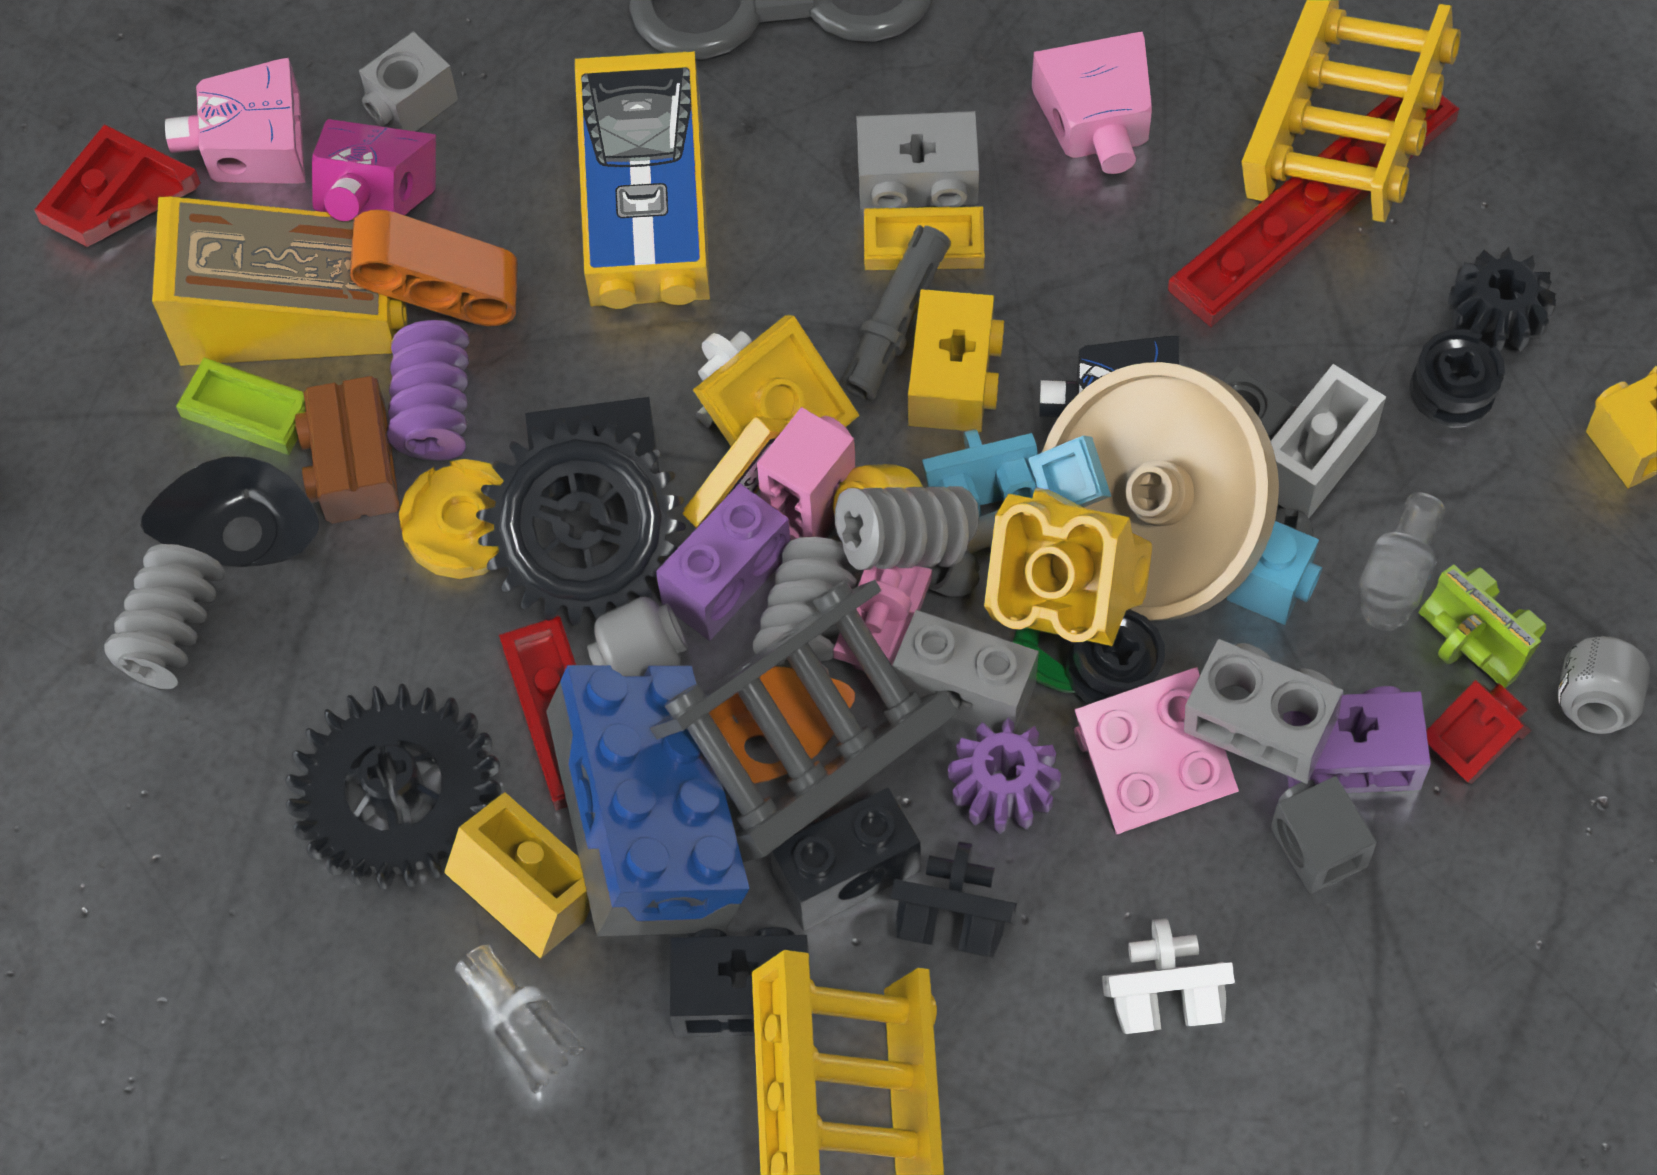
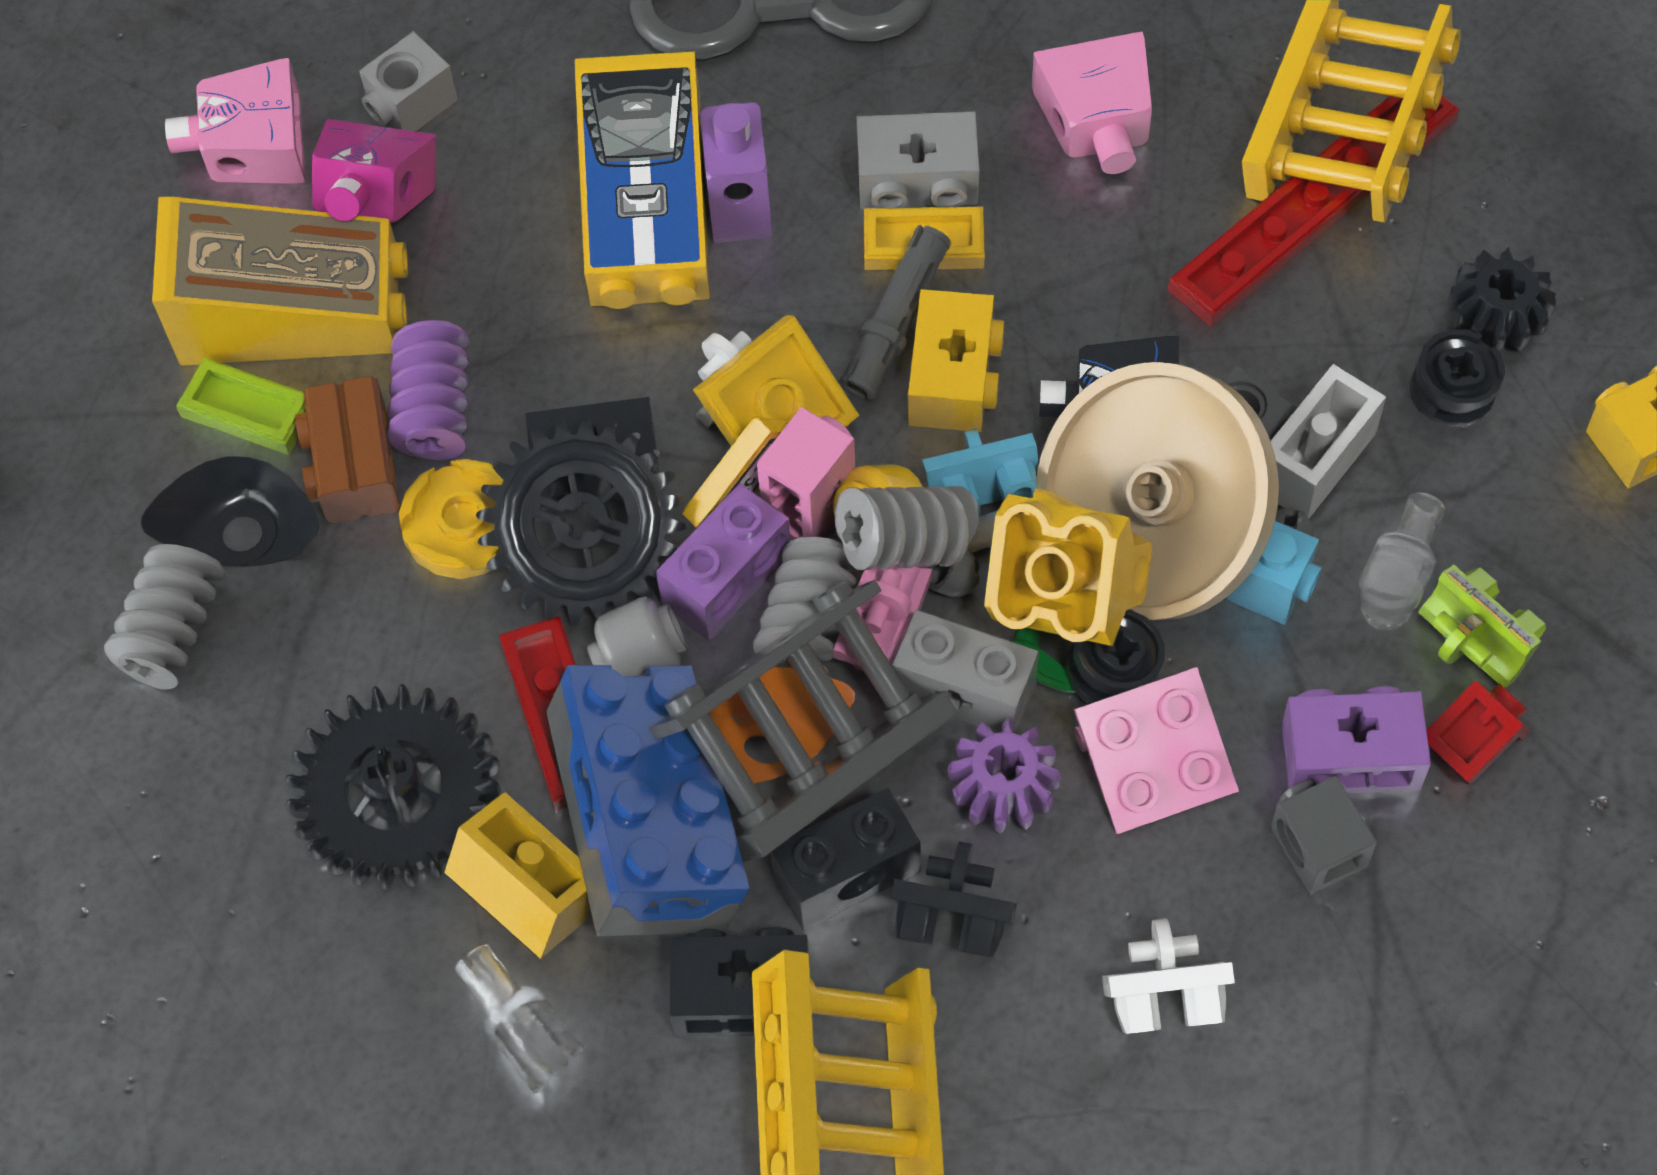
red wing [34,124,201,247] -> none
orange beam [350,210,518,326] -> none
medium azure tile [1028,435,1111,507] -> none
light grey brick [1184,639,1343,784] -> none
light grey head [1558,636,1650,734] -> none
none -> medium lavender torso [700,102,773,243]

